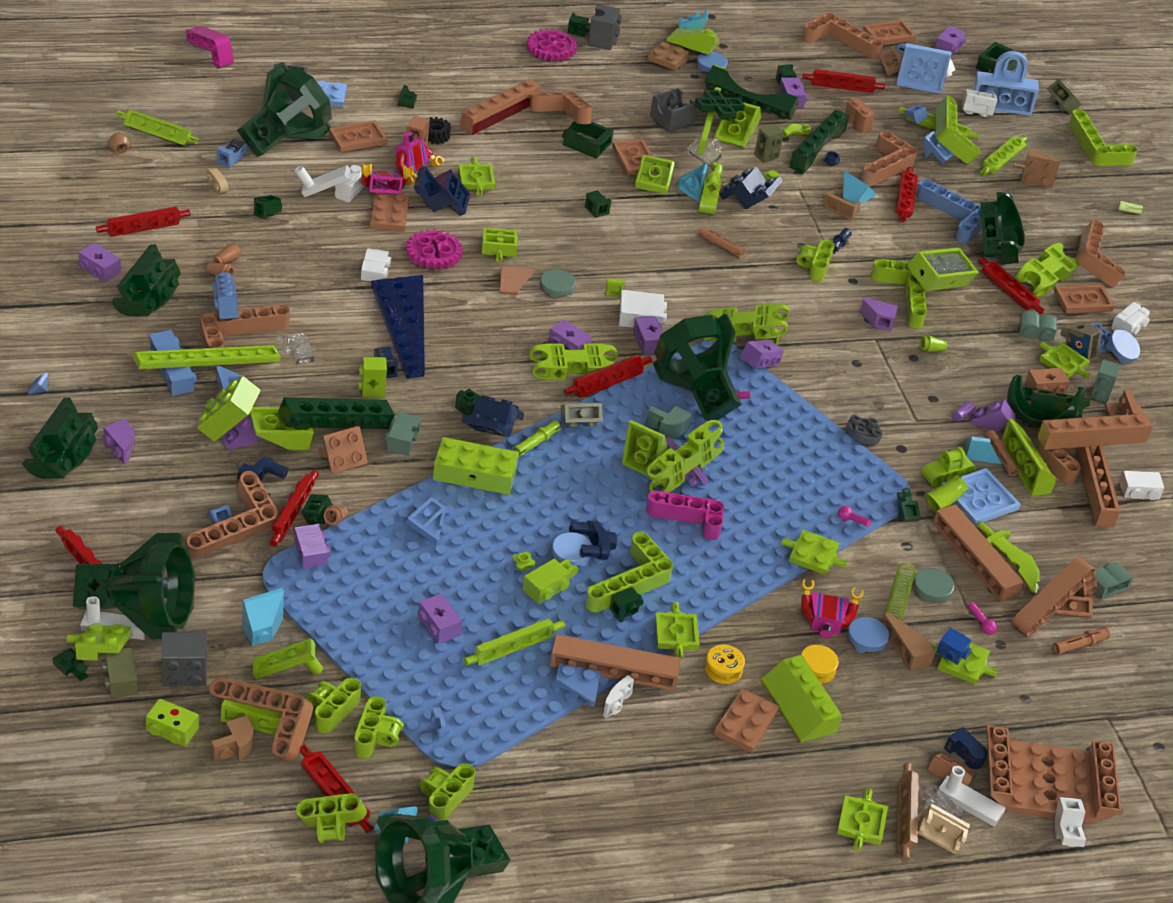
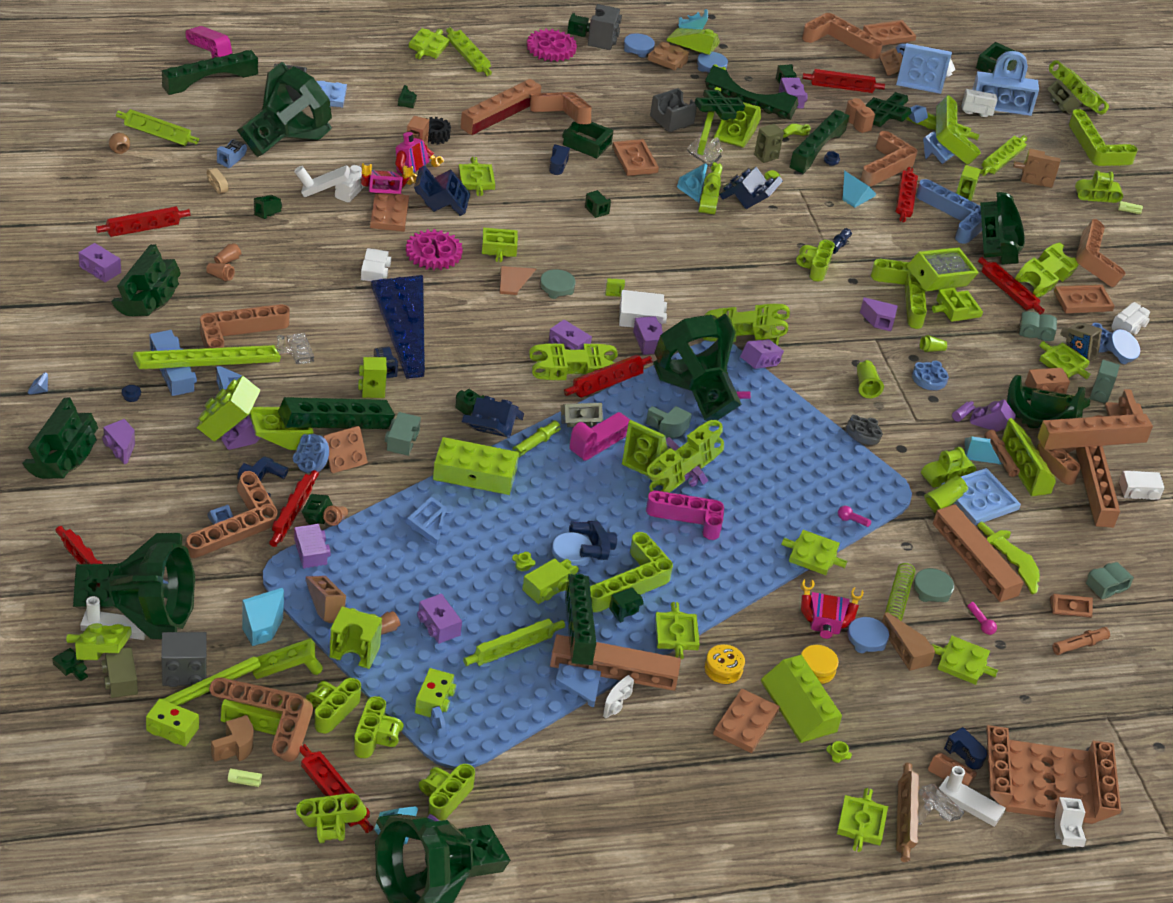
medium blue brick [212,272,239,319] -> none
nougat plate [329,120,388,152] -> none
lime brick [635,154,675,194] -> none
nougat pin [697,225,745,258] -> none
medium nougat hinge [823,190,861,220] -> none
dark green plate [897,488,921,522] -> none
tan hinge [917,804,970,854] -> none
medium lavender brick [935,26,966,56] -> none
blue brick [936,627,972,665] -> none
nougat beam [1012,556,1097,637] -> none
none -> dark blue plate [122,385,141,402]
none -> dark green arch [162,50,258,95]
none -> lime axle [163,656,260,706]
none -> yellowish green piece [228,768,262,787]
none -> medium blue tile [293,434,329,473]
none -> medium nougat slope [306,576,346,623]
none -> lime piece [329,606,382,669]
none -> nougat cone [381,611,401,635]
none -> lime plate [408,28,450,59]
none -> lime brick [415,668,456,718]
none -> lime plate [446,27,492,76]
none -> dark blue leg [549,144,570,175]
none -> dark green brick [565,574,596,665]
none -> dark pink beam [570,412,630,461]
none -> medium blue tile [624,33,655,58]
none -> lime plate [826,741,852,763]
none -> lime plant [857,360,884,399]
none -> dark green plate [866,92,912,127]
none -> medium blue tile [912,361,949,390]
none -> lime plate [932,287,983,322]
none -> lime brick [956,165,981,201]
none -> lime piece [1049,60,1109,115]
none -> lime piece [1075,170,1123,203]

